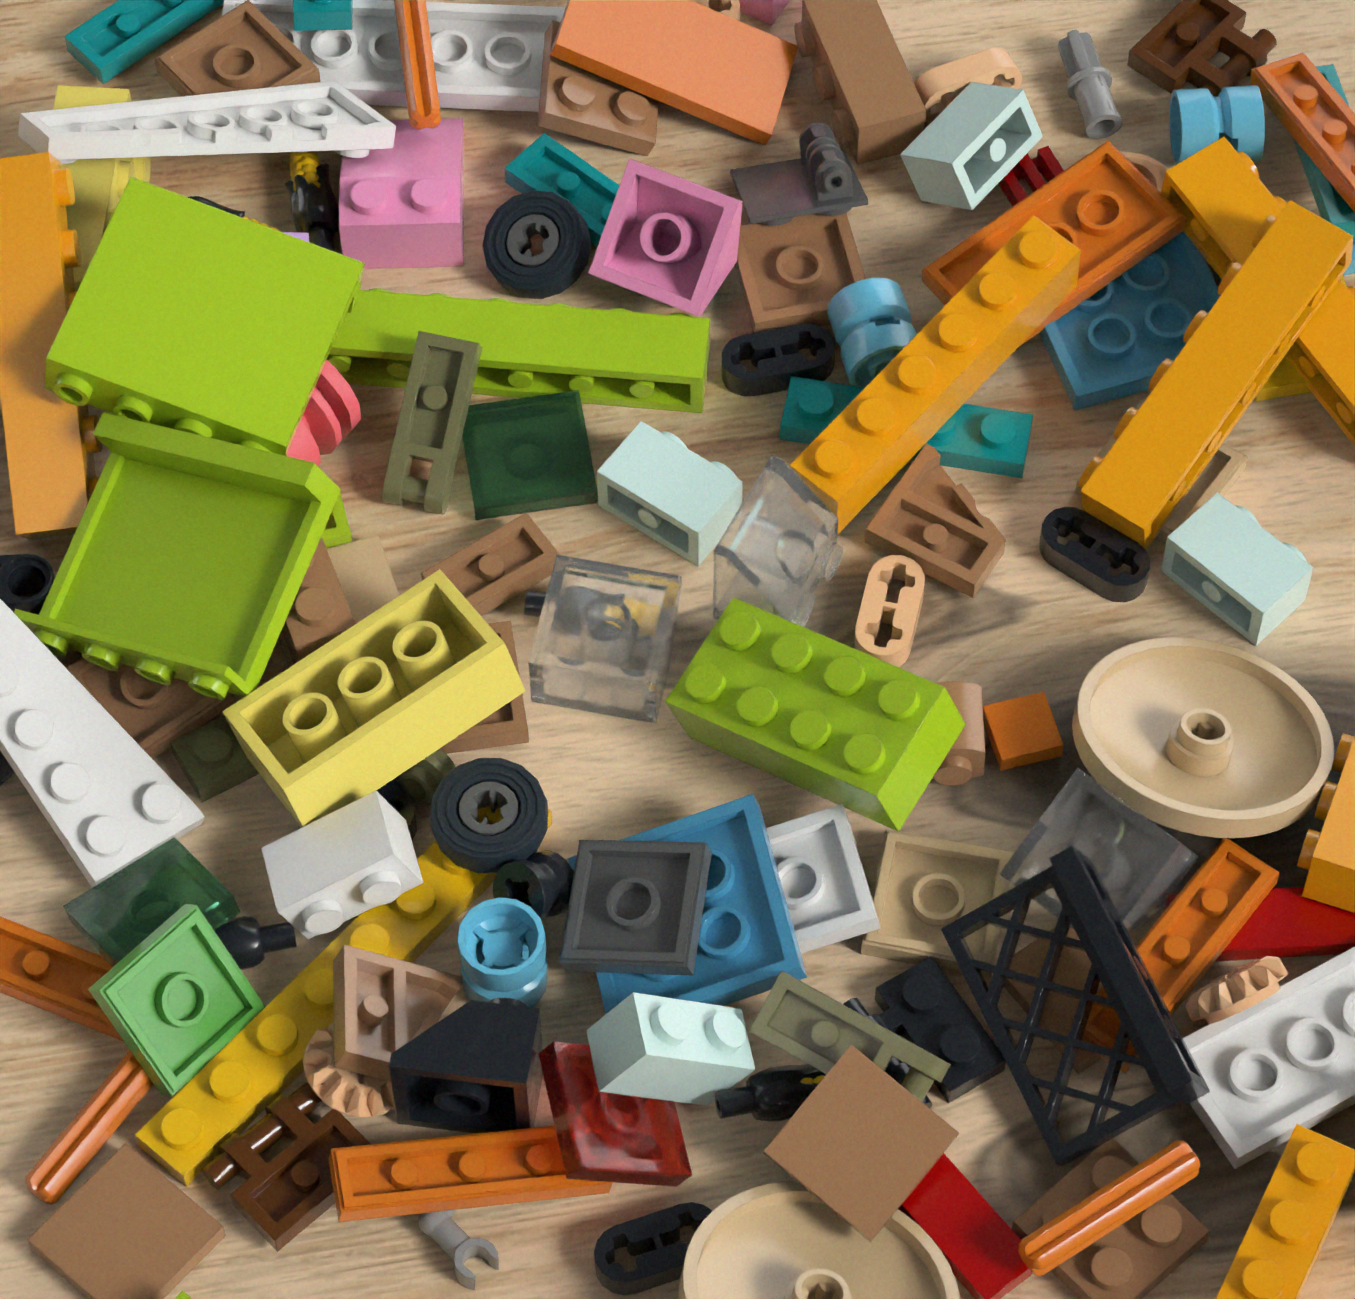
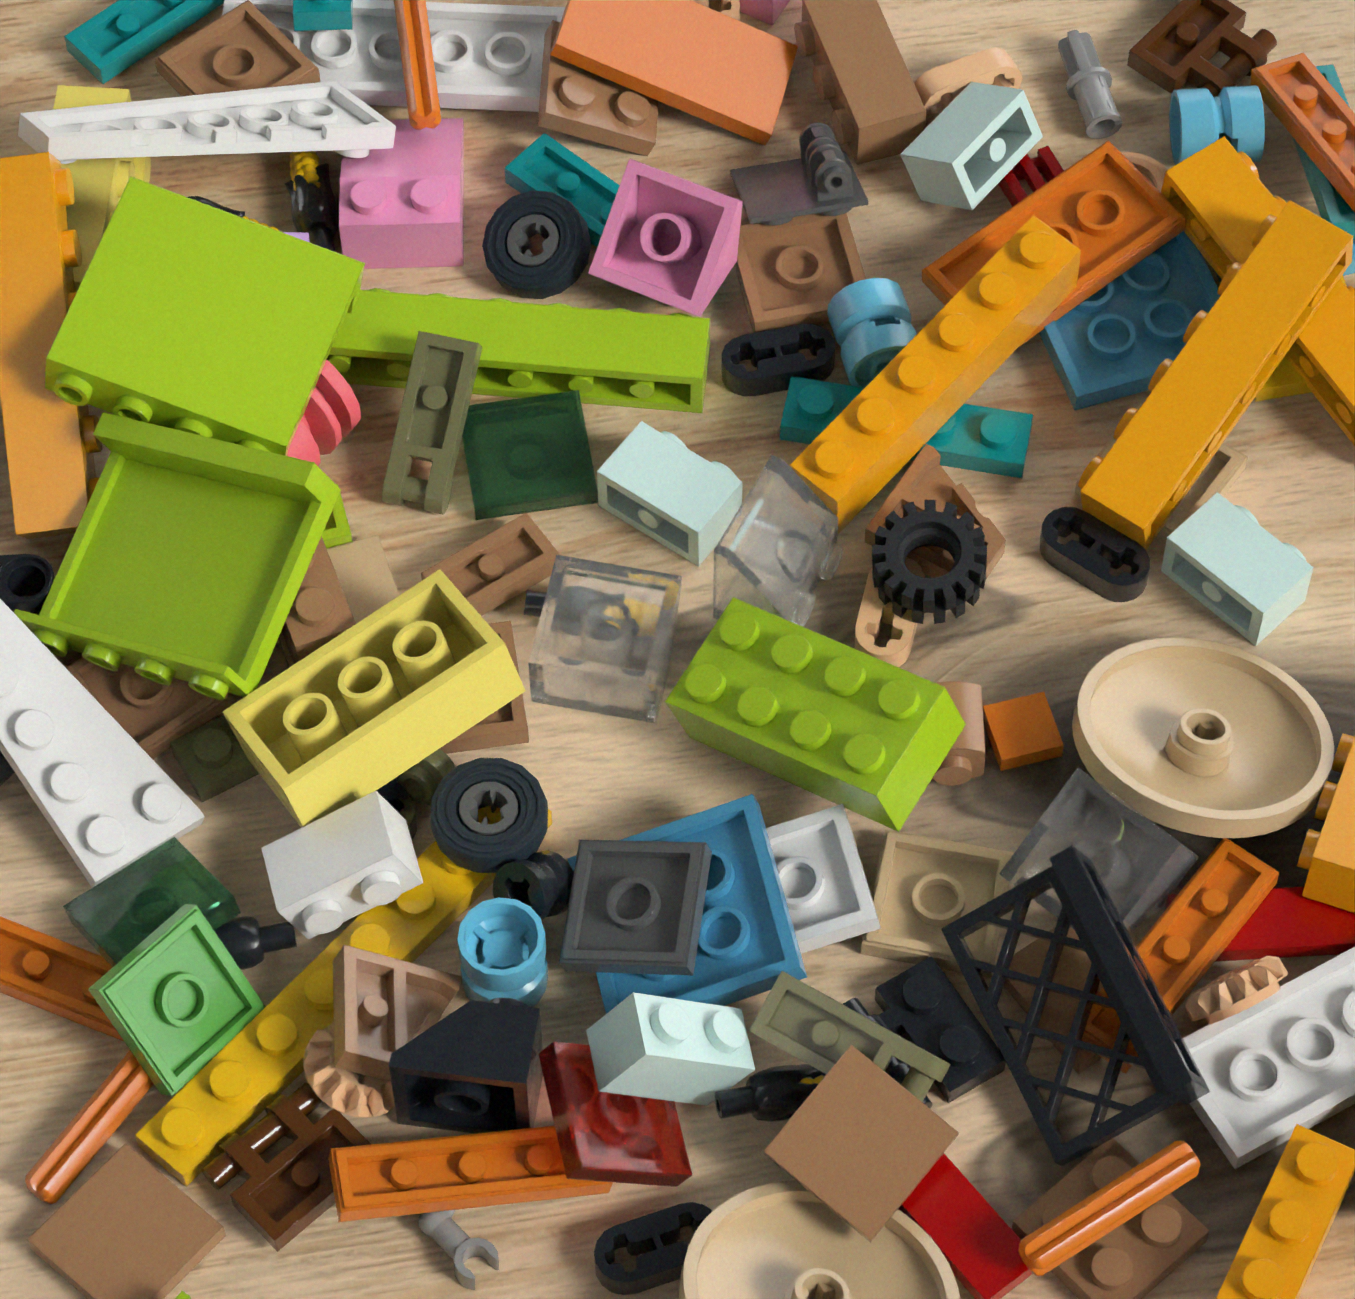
none -> black tyre [872,500,987,624]

